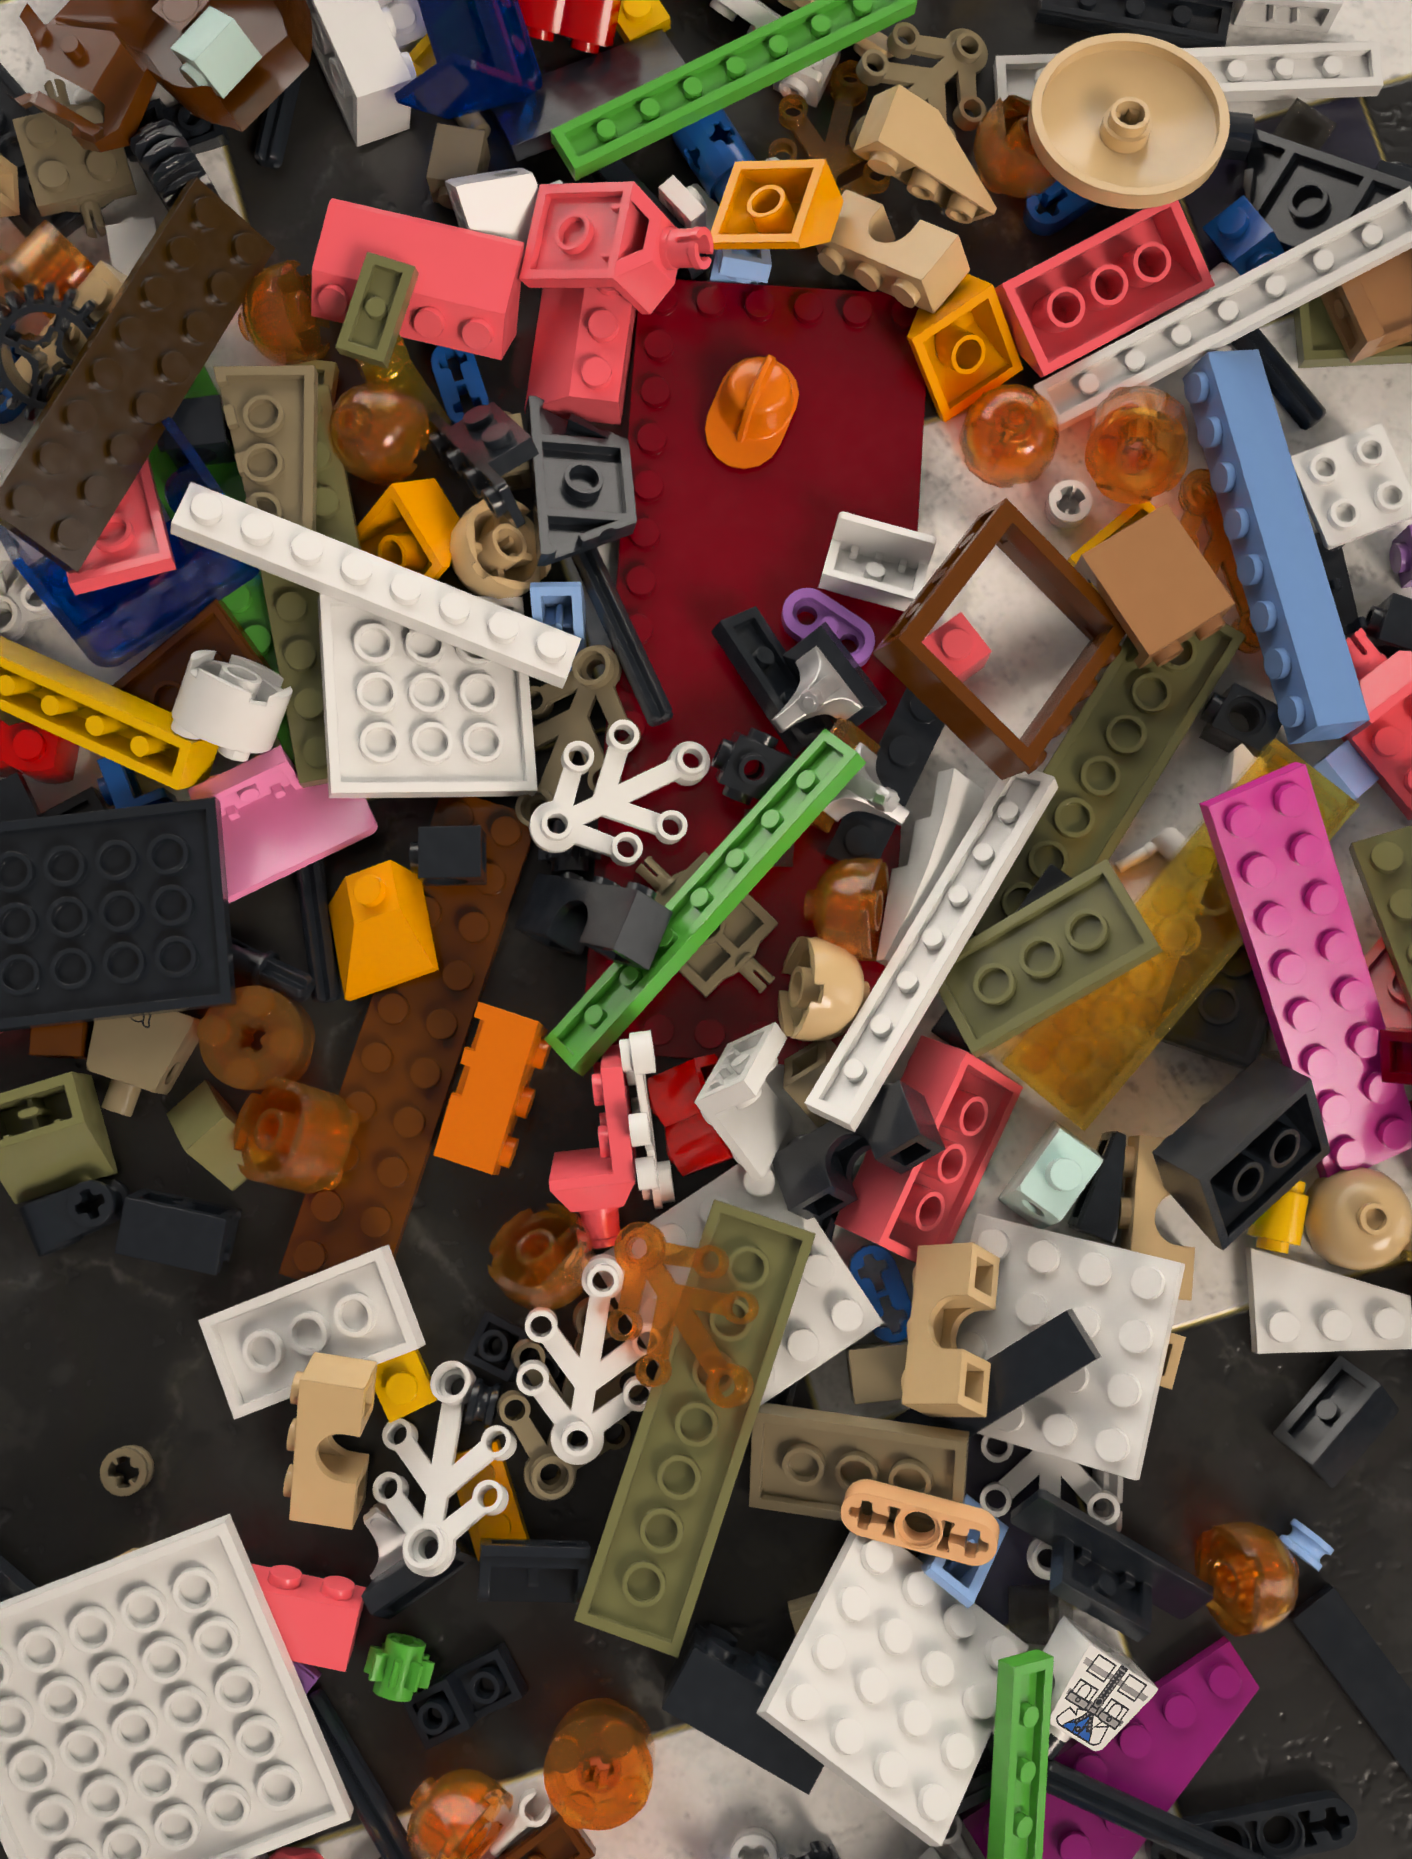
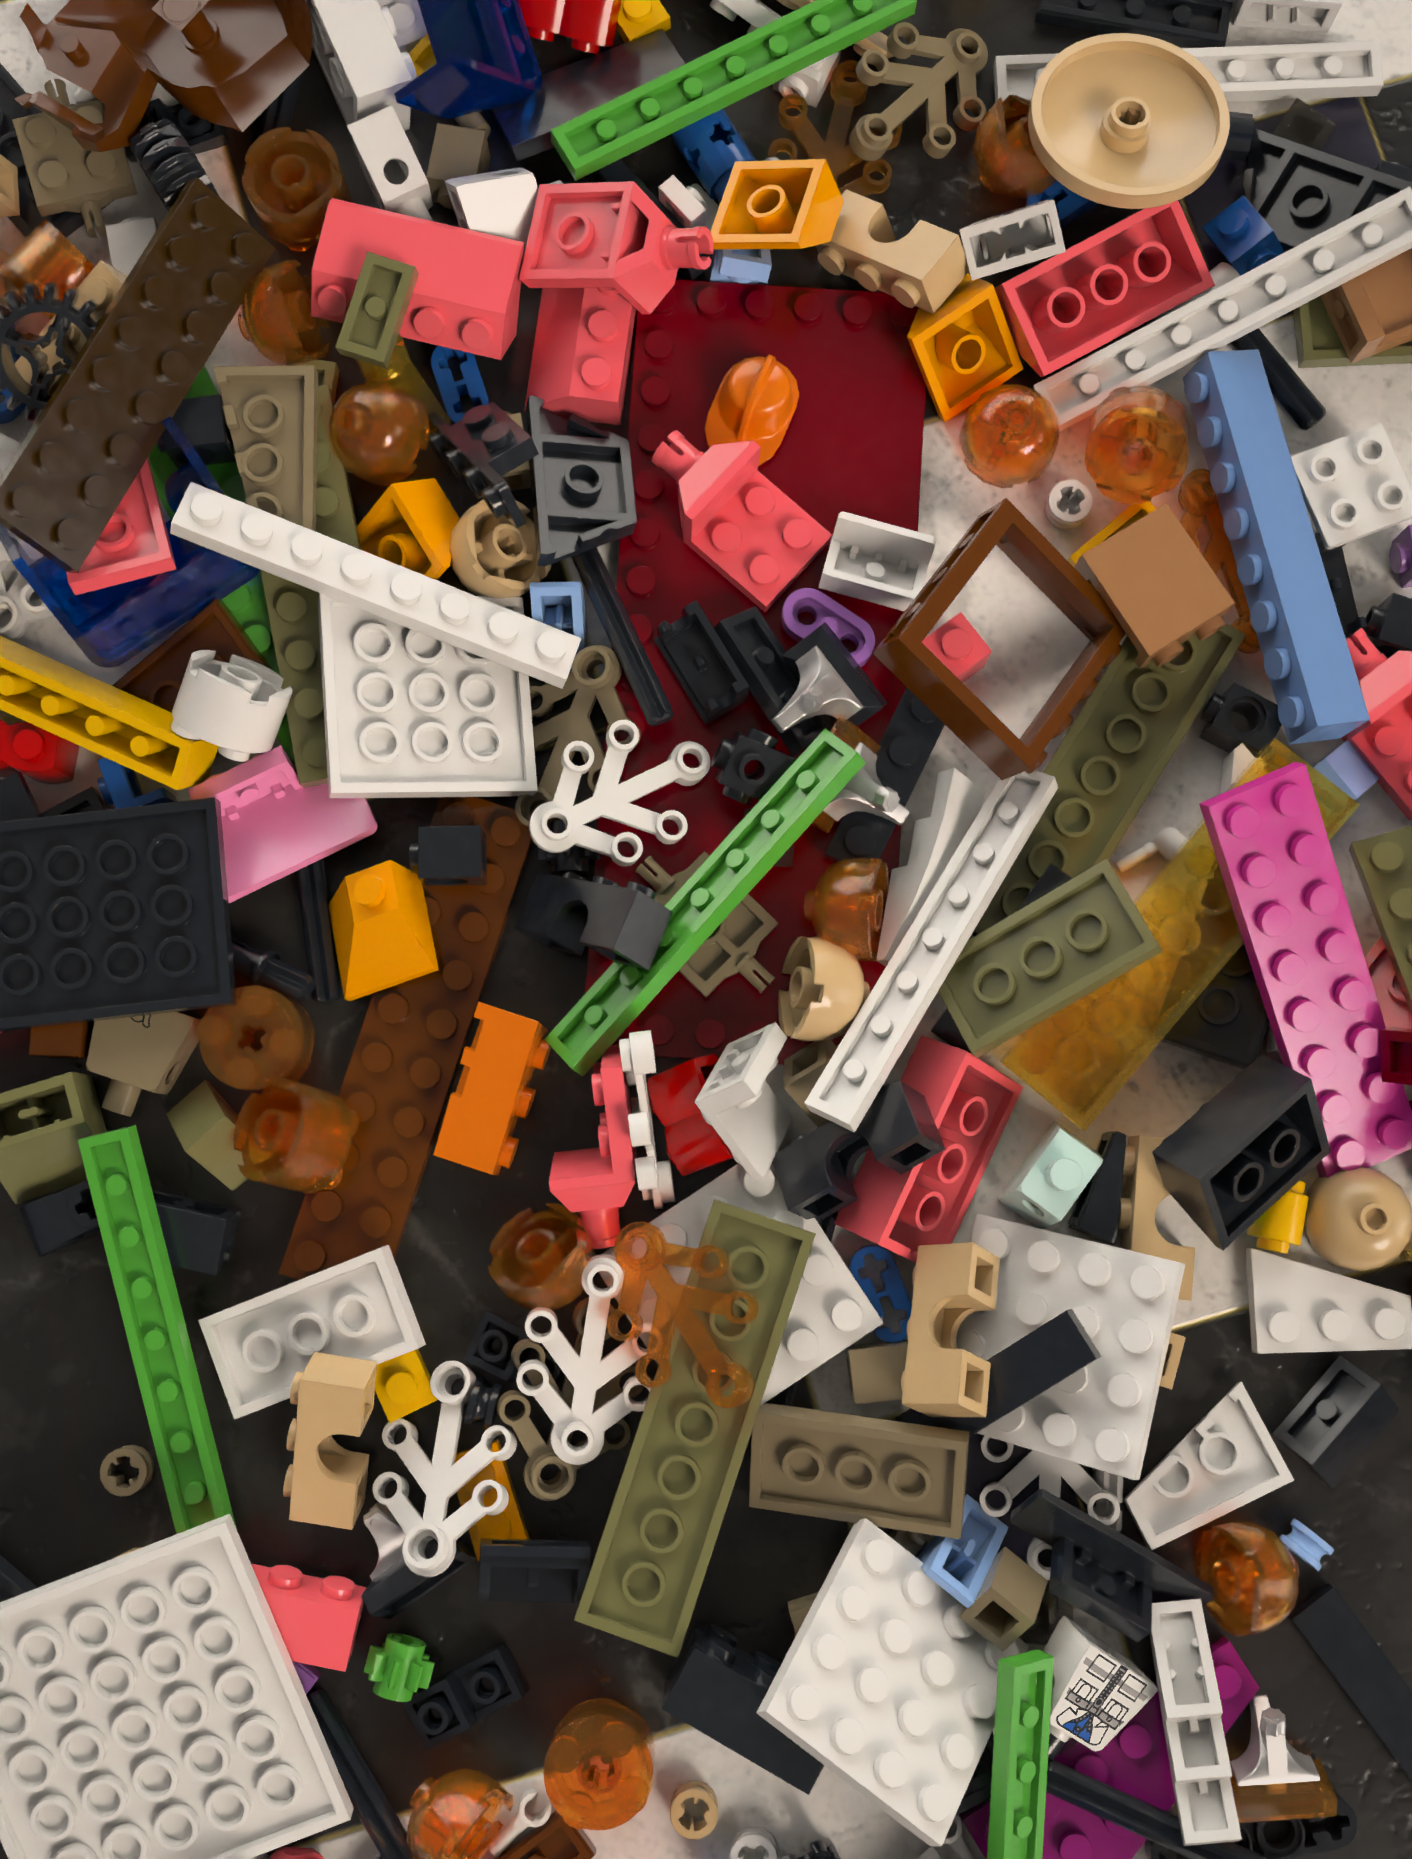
light aqua brick [170,6,262,99] -> none
light nougat beam [841,1479,1000,1566] -> none
tan slope [853,84,997,224] -> none
none -> bright green plate [78,1125,237,1534]
none -> clear orange brick [242,127,351,252]
none -> white torso [347,105,433,221]
none -> coral plate [652,430,832,612]
none -> black hinge [654,601,749,725]
none -> tan bush [670,1781,718,1839]
none -> dark tan brick [959,1547,1048,1652]
none -> white torso [960,200,1066,280]
none -> white wing [1123,1382,1294,1550]
none -> white slope [1150,1598,1242,1846]
none -> piece [1230,1695,1337,1823]

